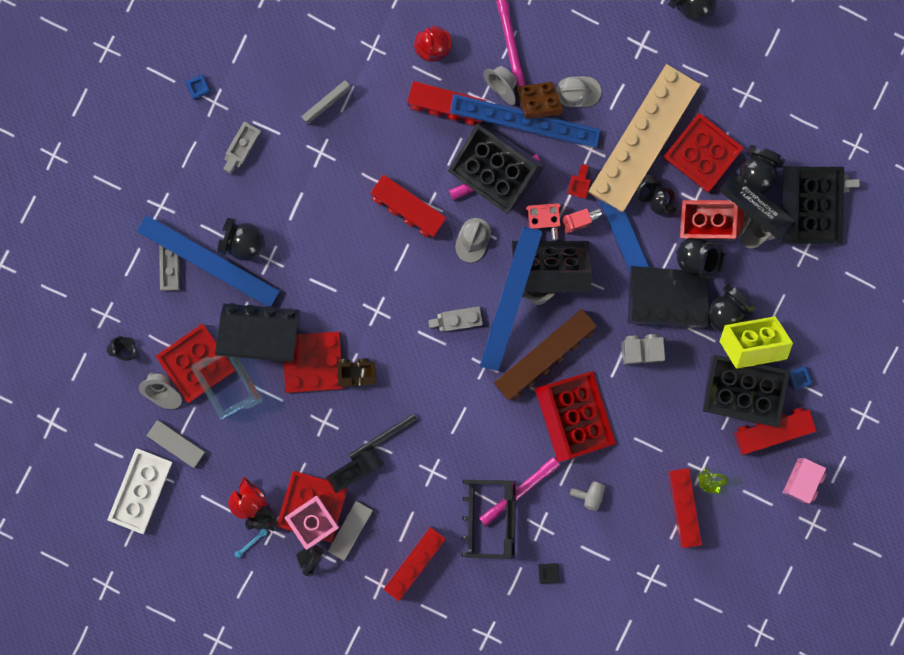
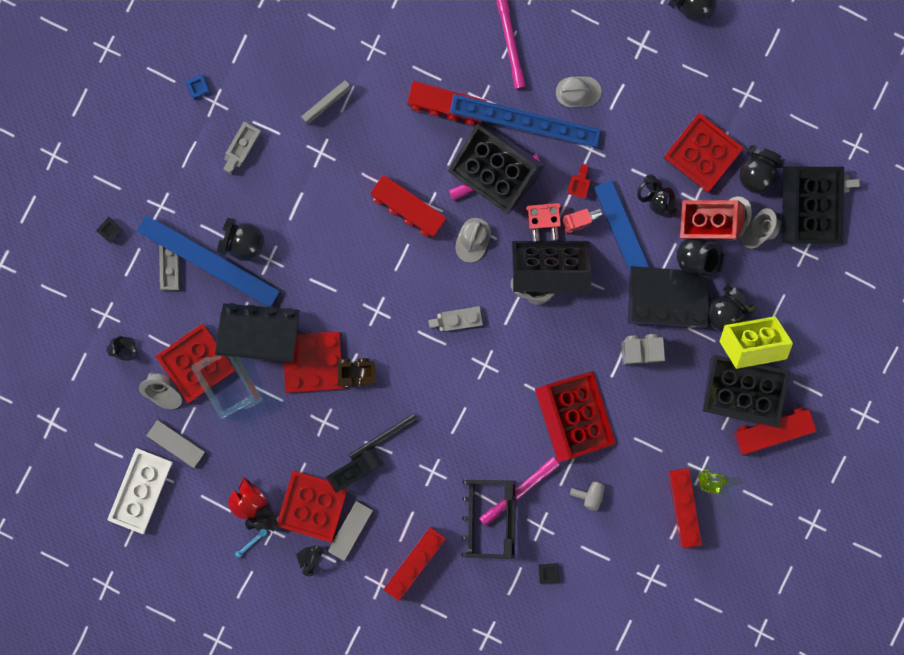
bright pink brick [284,495,340,550] -> none
red helmet [414,26,451,62] -> none
blue tile [480,226,542,371] -> none
light grey piece [483,66,516,105] -> none
reddish brown brick [493,309,596,401] -> none
reddish brown plate [515,82,563,119] -> none
tan plate [588,64,700,213] -> none
black tile [719,172,795,240] -> none
bright pink brick [782,458,826,504] -> none
blue tile [789,366,812,390] -> none
none -> black plate [96,217,124,244]

